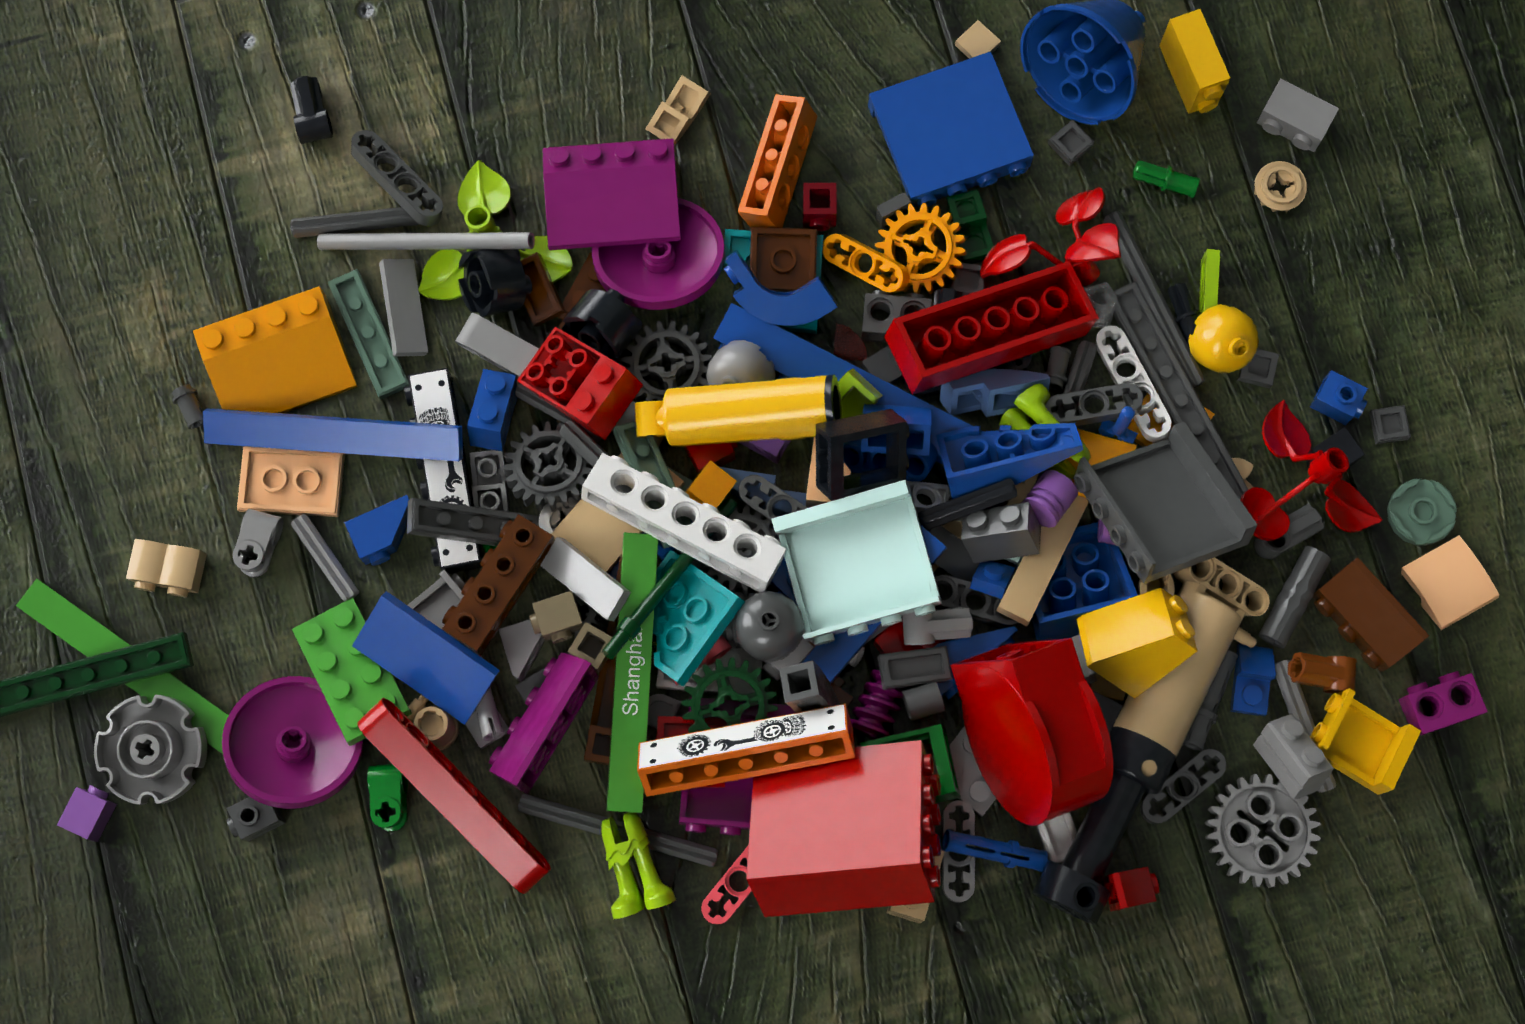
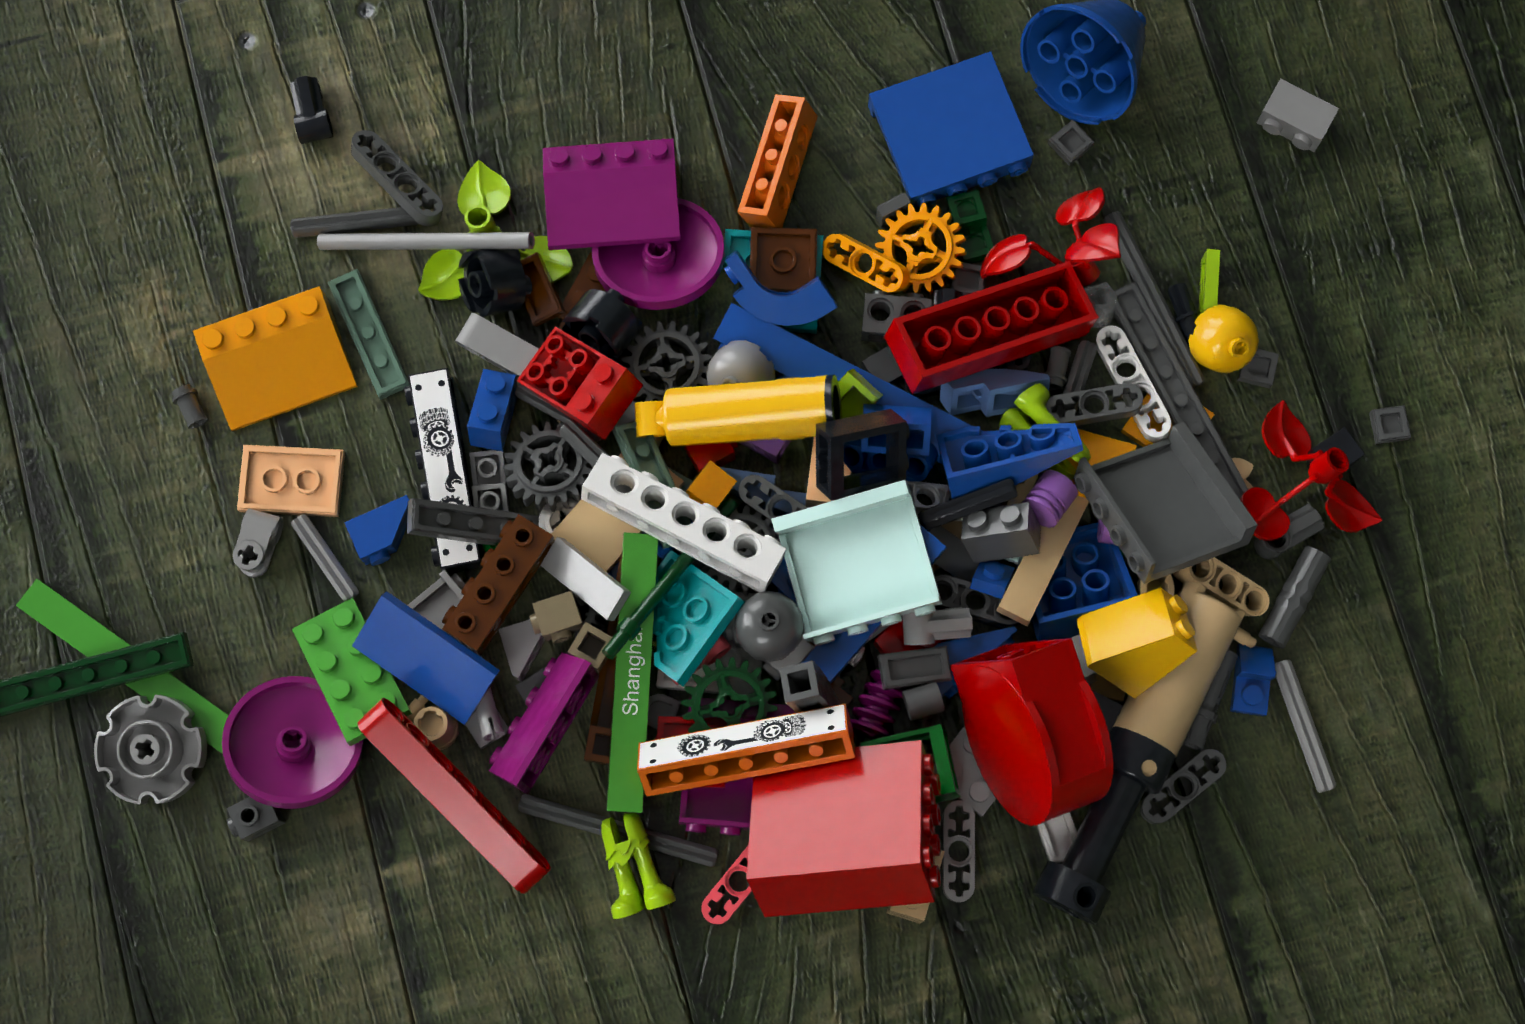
medium lavender brick [57,785,117,842] -> none
tan brick [126,539,207,598] -> none
tile [203,408,463,462] -> none
green piece [367,764,408,832] -> none
light grey tile [379,259,428,357] -> none
tan slope [646,75,711,145] -> none
dark red brick [803,183,837,231] -> none
clear red tile [834,324,867,361] -> none
blue pin [942,829,1048,872] -> none
tan tile [955,20,1001,59] -> none
blue bar [1099,406,1138,444] -> none
red slope [1102,866,1160,912] -> none
green axle [1133,160,1200,198] -> none
yellow brick [1159,9,1230,114] -> none
light grey gear [1205,774,1321,888] -> none
light grey brick [1253,714,1334,800] -> none
tan gear [1254,161,1307,213] -> none
dark orange piece [1288,652,1357,694] -> none
blue brick [1309,370,1368,425] -> none
yellow panel [1310,688,1421,795] -> none
reddish brown slope [1313,557,1429,672] -> none
sand green tile [1387,479,1457,546] -> none
magenta brick [1398,671,1488,736] -> none
light nougat slope [1401,535,1499,630] -> none

